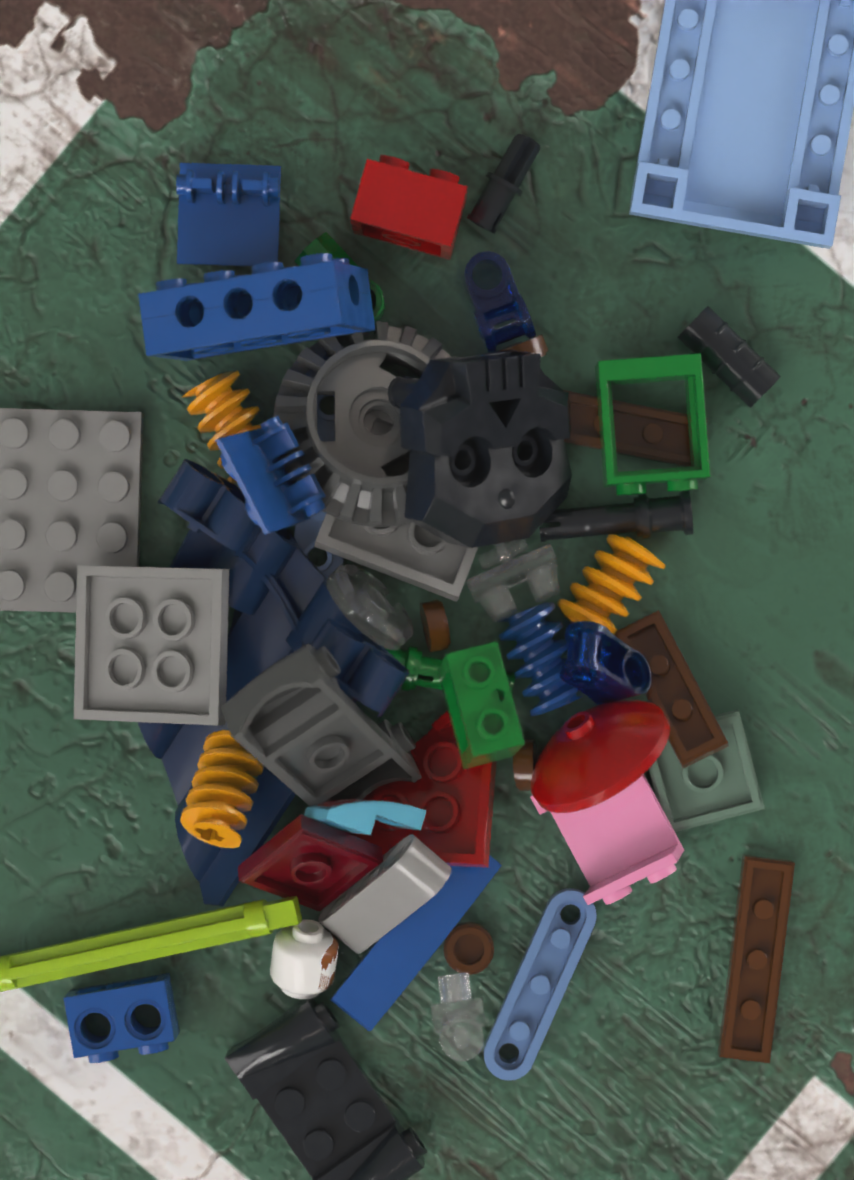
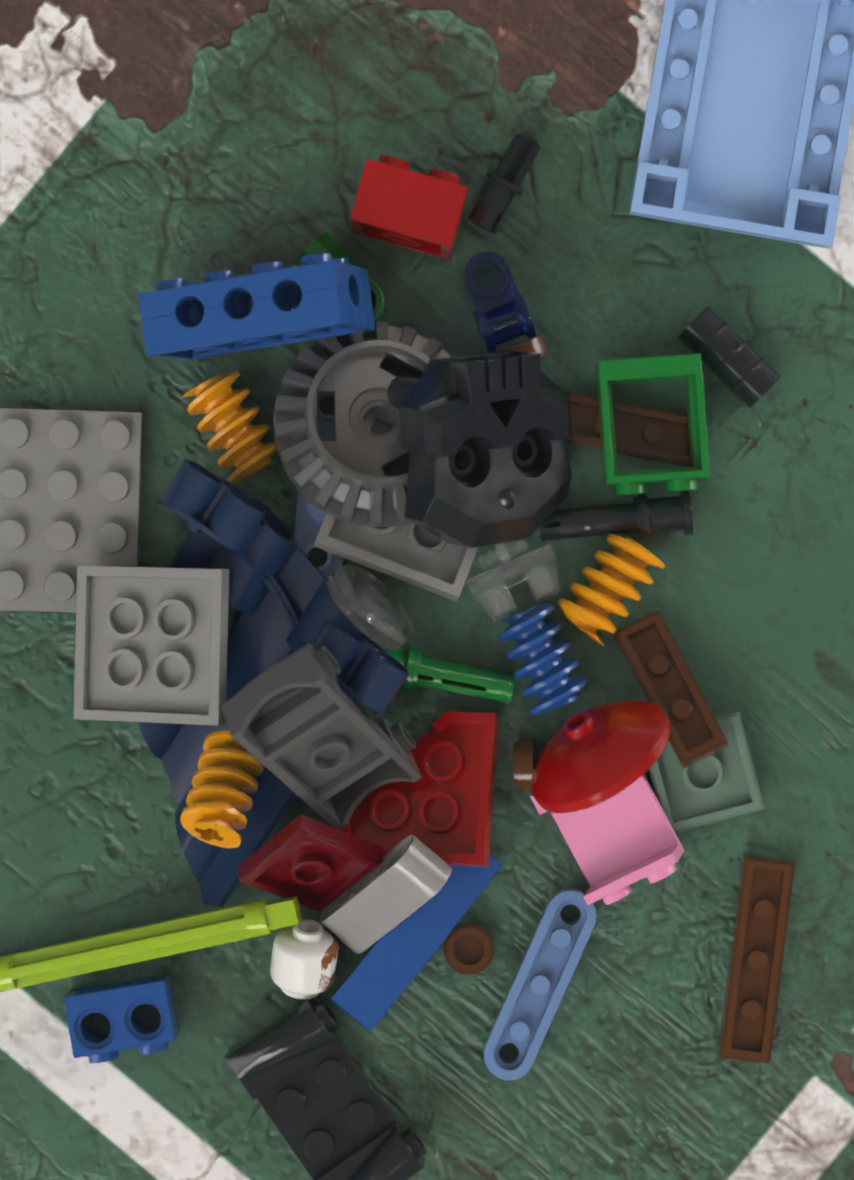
blue hinge [176,163,281,267] -> none
blue hinge [216,416,326,535] -> none
medium azure slope [304,799,427,835] -> none
reddish brown tile [420,599,451,652] -> none
clear hips [431,973,486,1062] -> none
green window [437,641,525,769] -> none
clear blue piece [560,621,652,705] -> none

